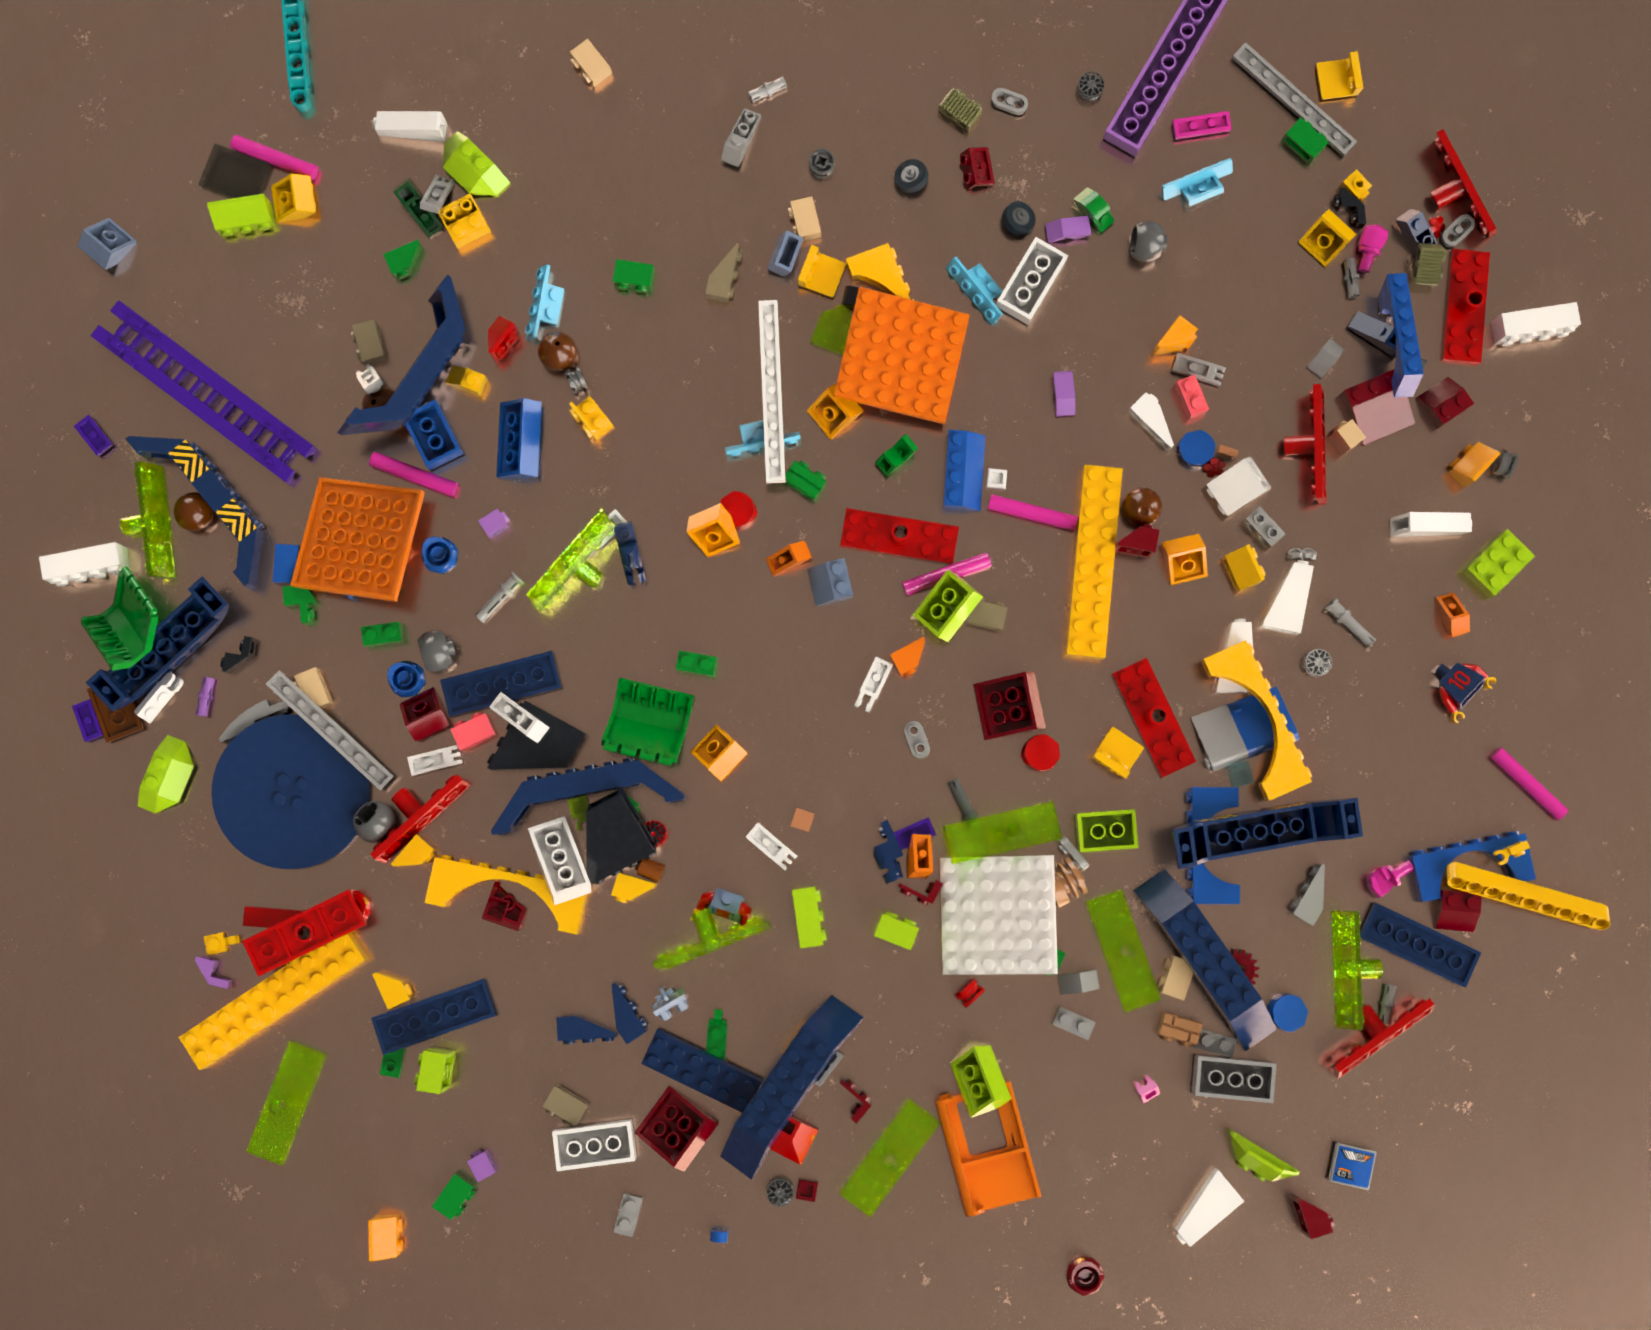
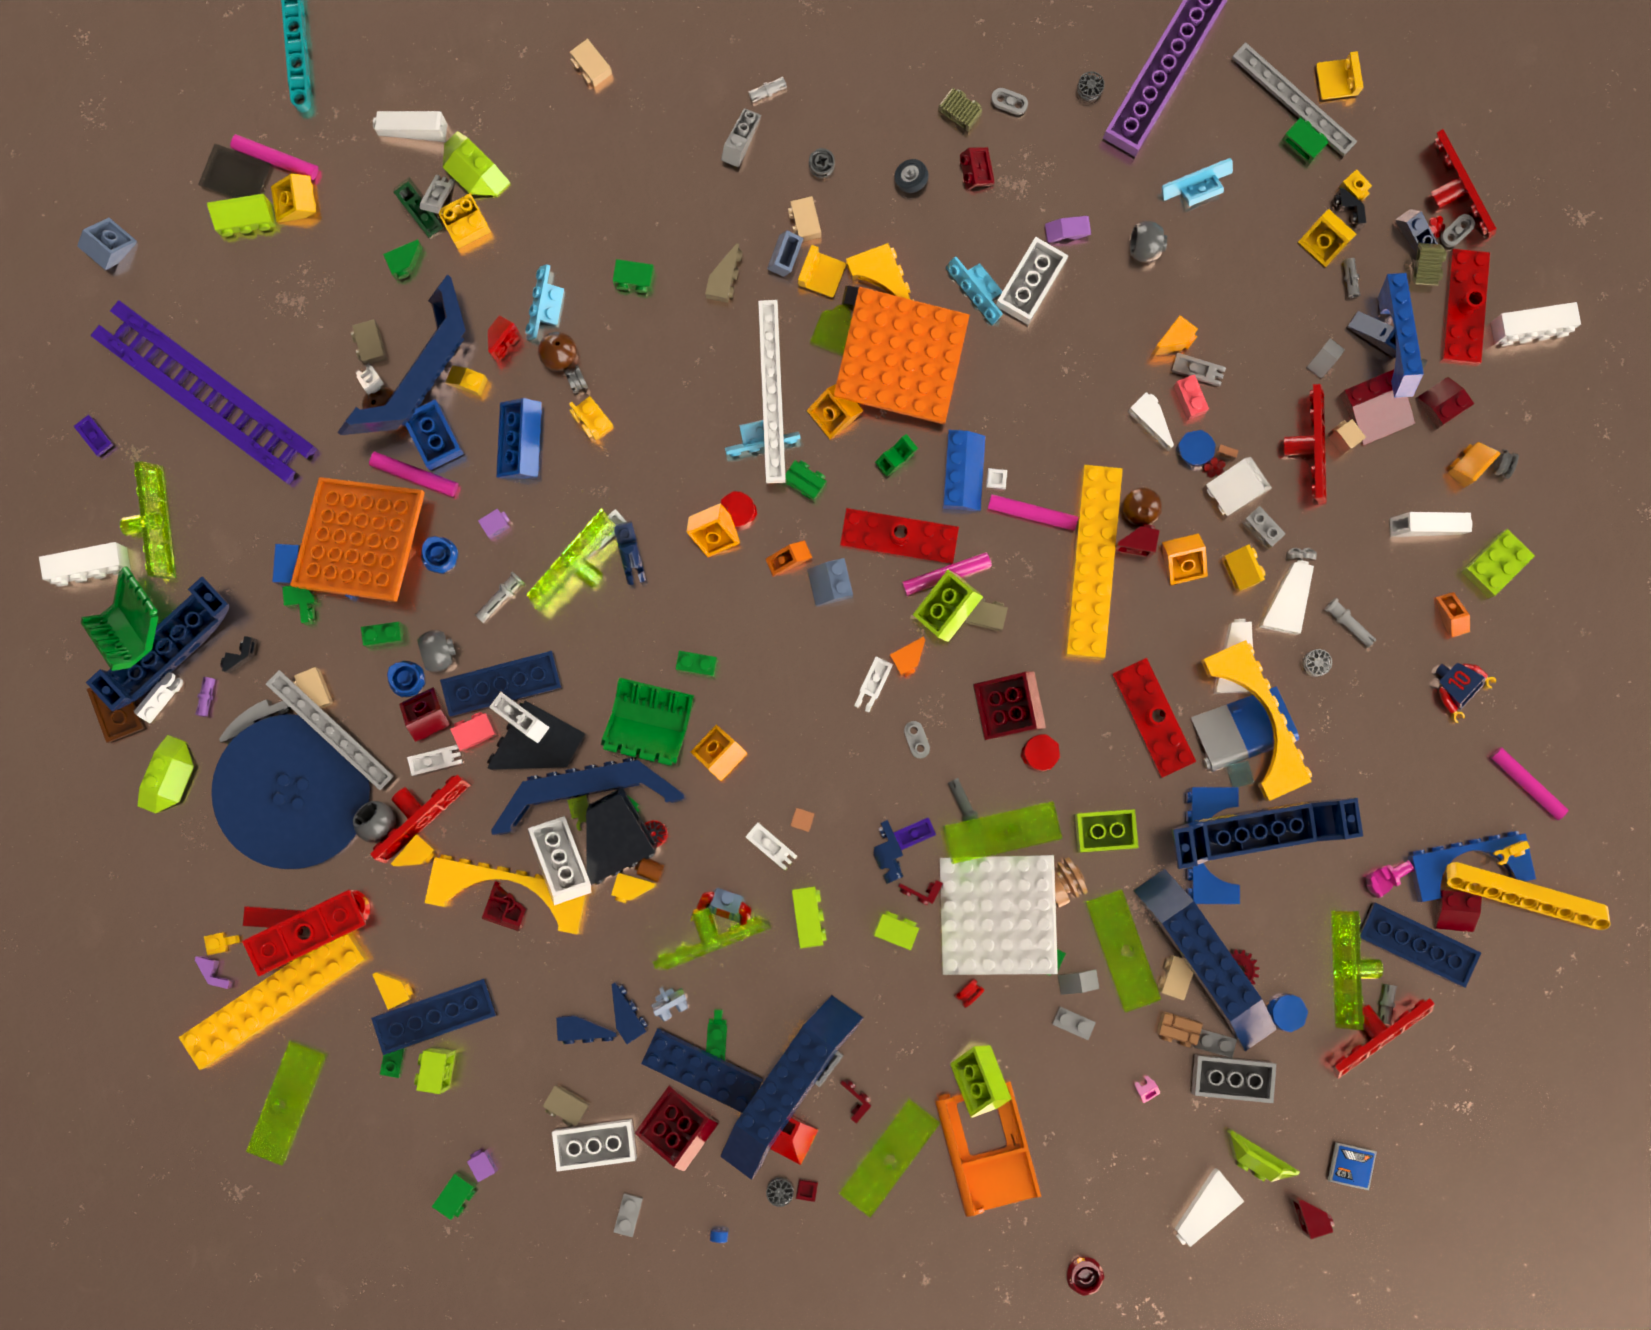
dark purple plate [72,699,104,742] -> none
dark blue slope [126,436,266,591] -> none
reddish brown piece [173,492,214,531] -> none
light orange slope [368,1214,403,1261] -> none
orange slope [907,834,933,879] -> none
black wheel [1002,201,1036,236] -> none
medium lavender slope [1053,371,1075,416] -> none
light grey plate [1058,836,1089,871] -> none
green brick [1073,187,1115,233] -> none
yellow bracket [1091,727,1144,779] -> none
dark pink plate [1172,111,1232,140] -> none
light grey slope [1289,864,1325,926] -> none
dark pink piece [1358,224,1389,273] -> none

